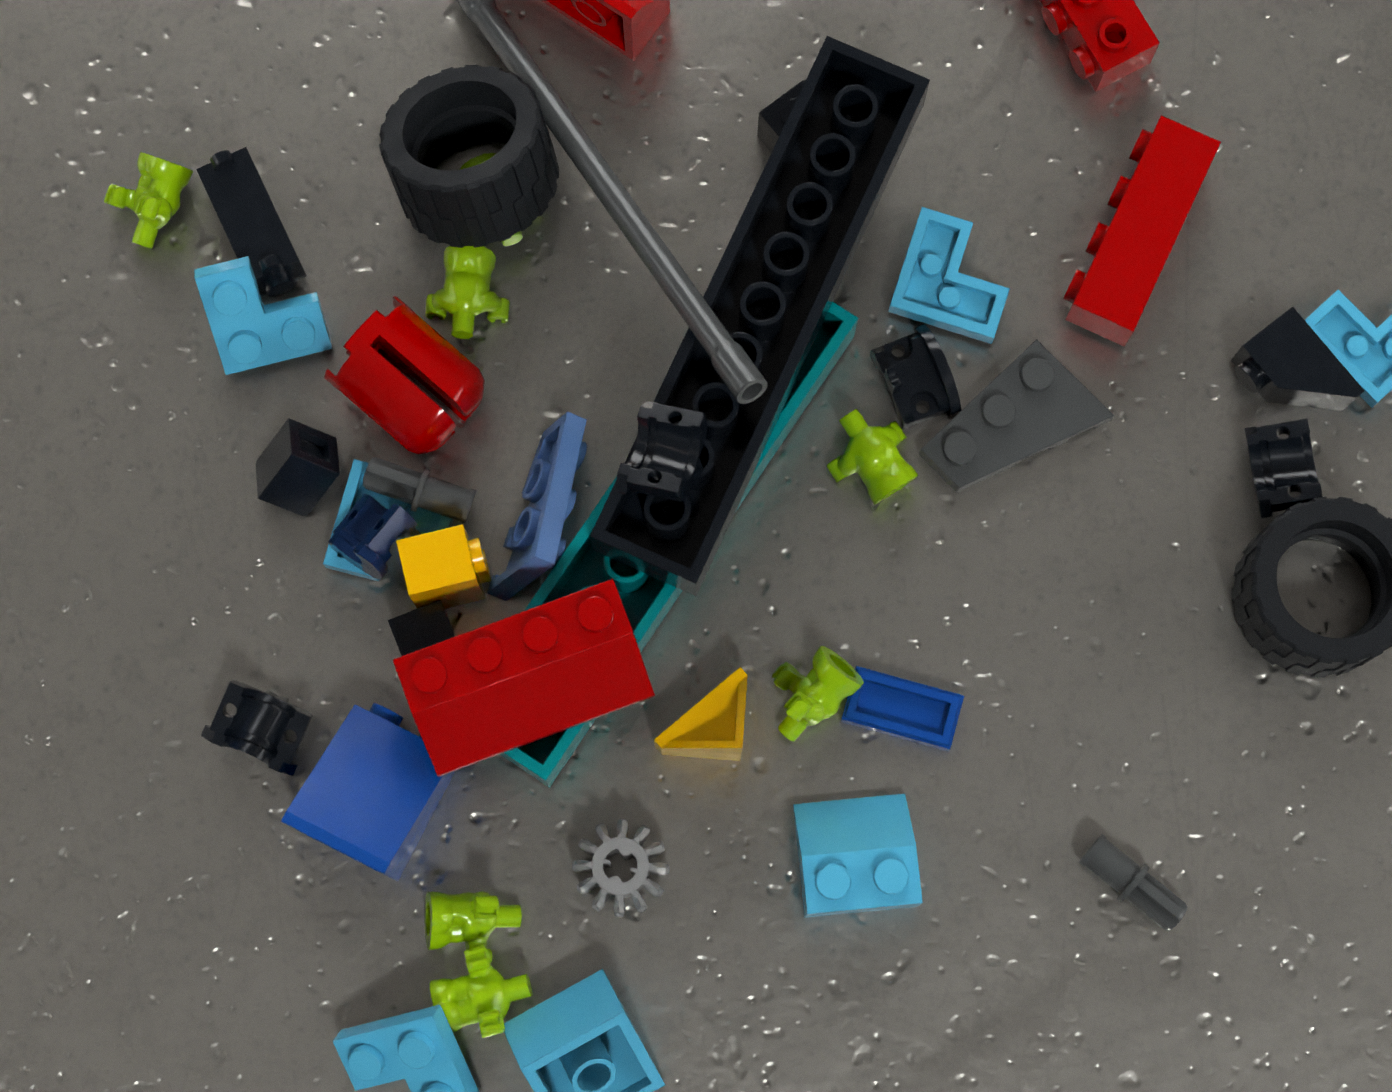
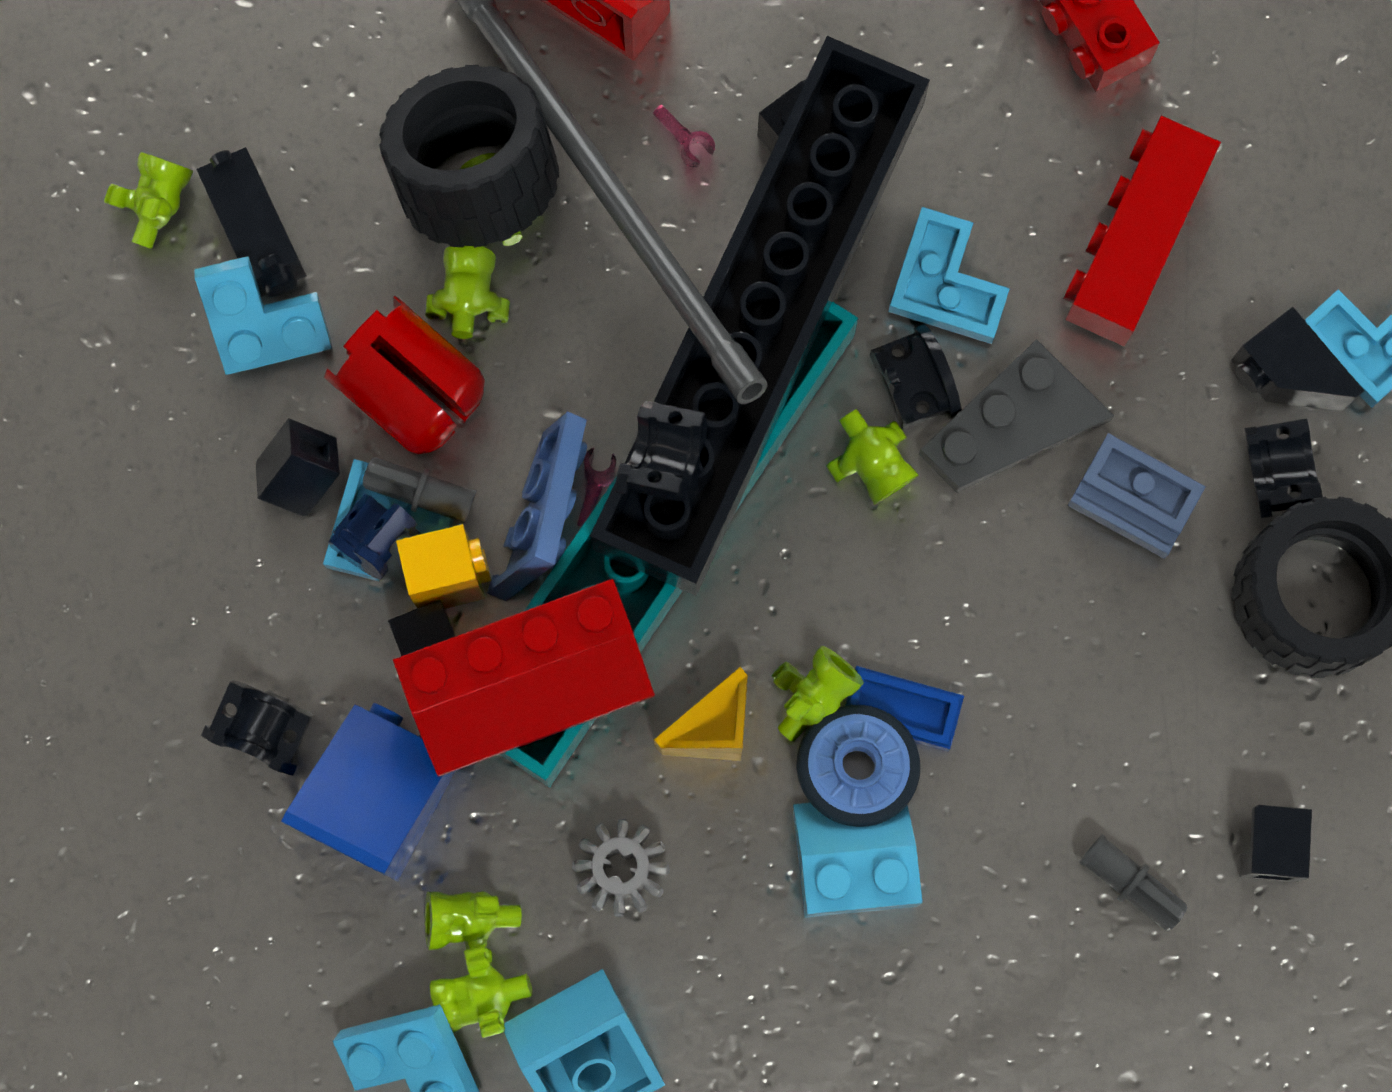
none -> clear pink hand [577,448,616,527]
none -> clear pink hand [653,105,715,168]
none -> medium blue wheel [796,705,921,827]
none -> sand blue plate [1068,433,1206,559]
none -> black panel [1239,805,1312,882]

